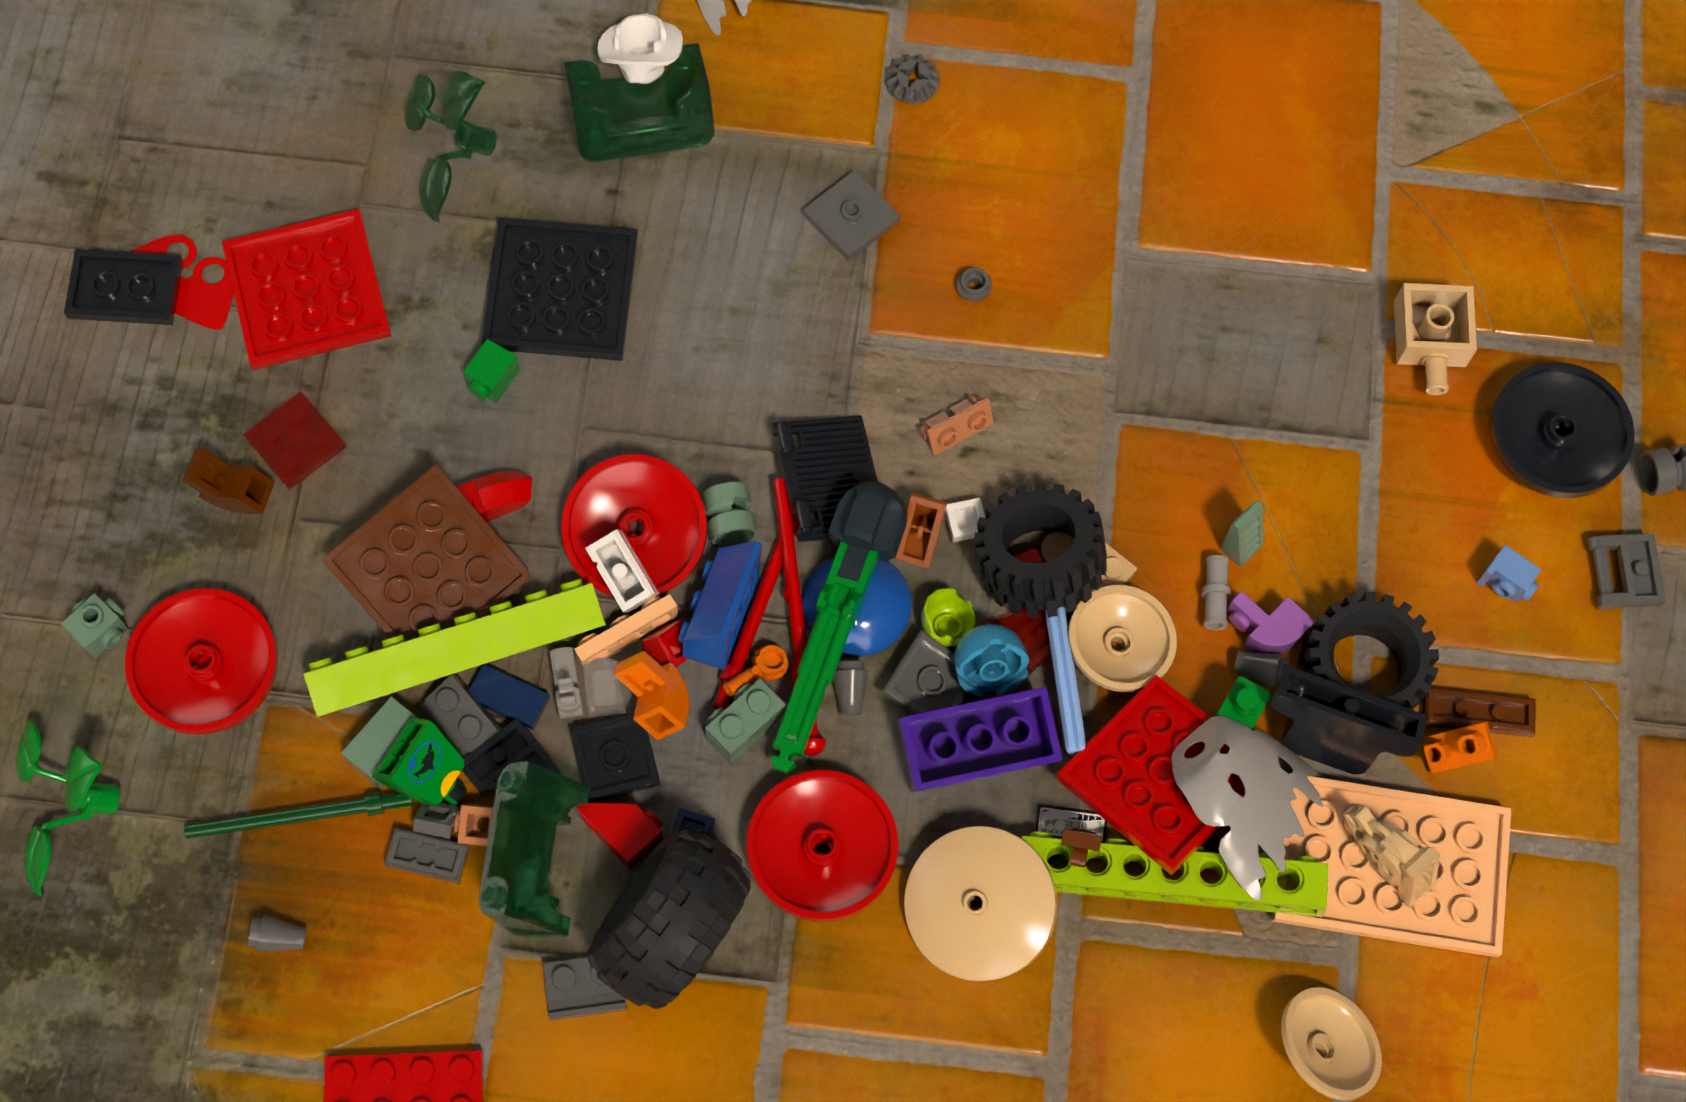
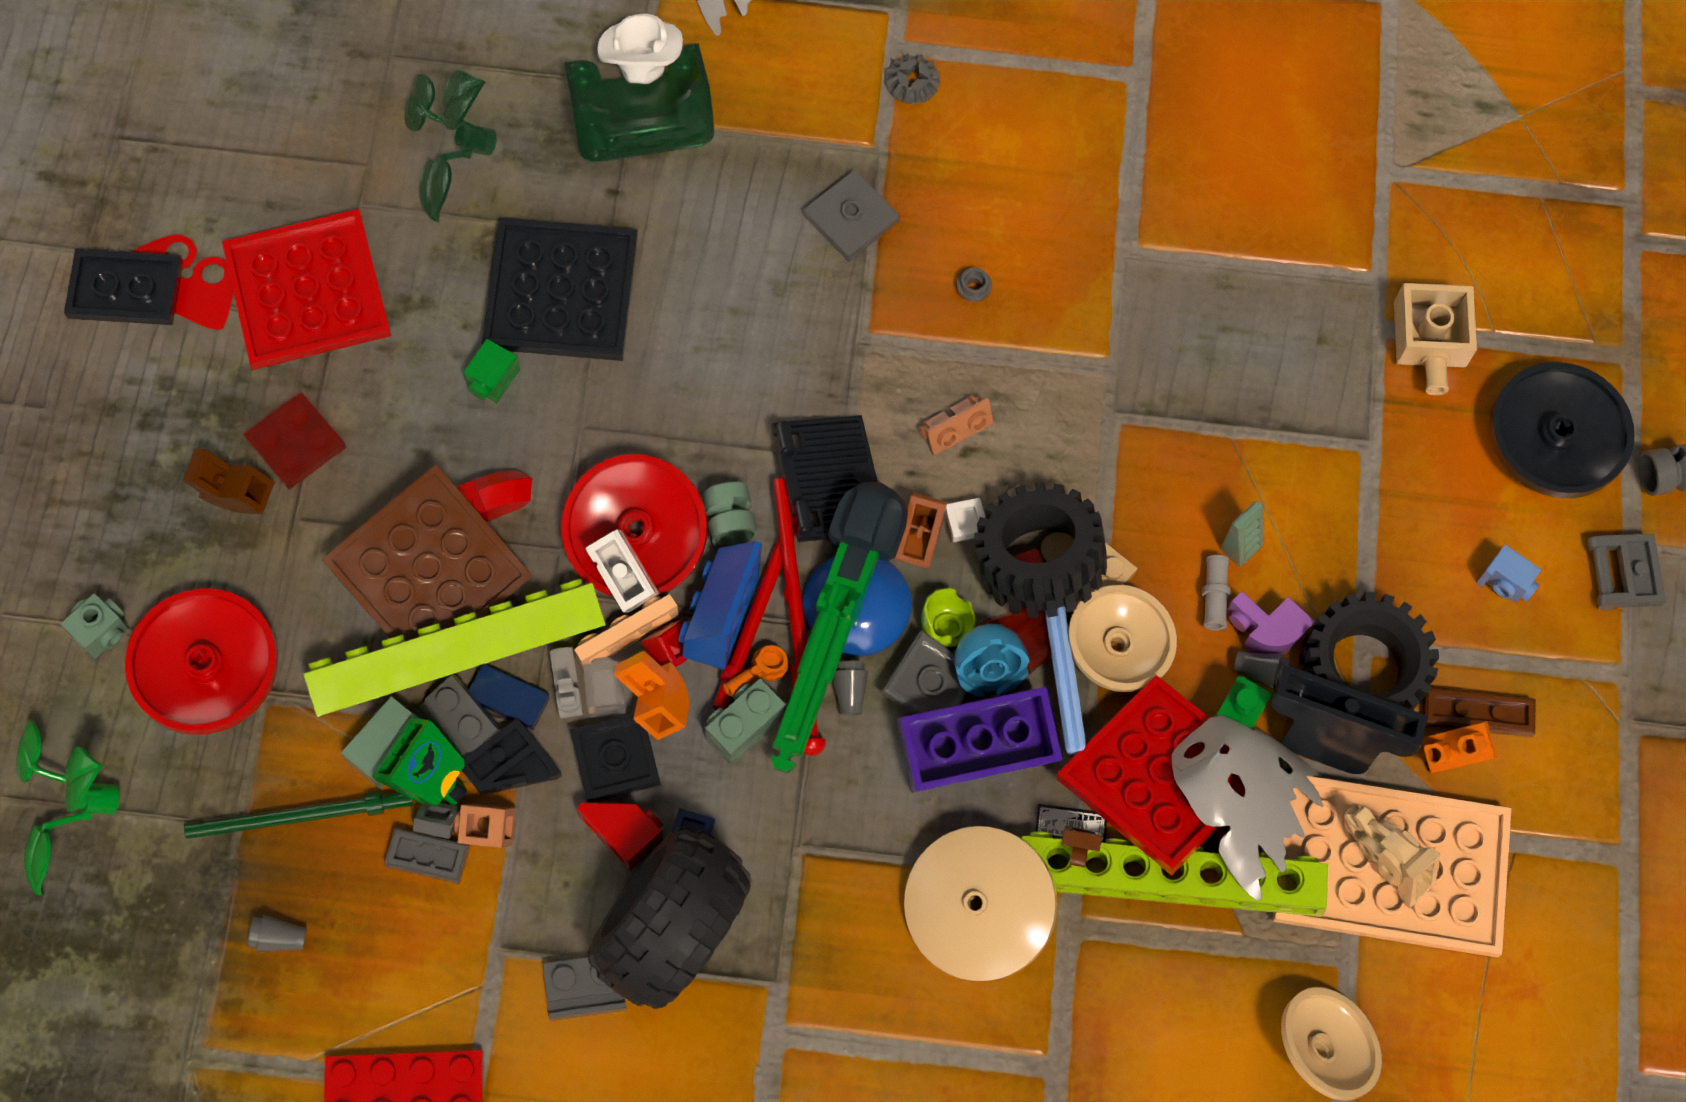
clear green windscreen [479,761,590,938] -> none
red dish [746,770,899,922] -> none

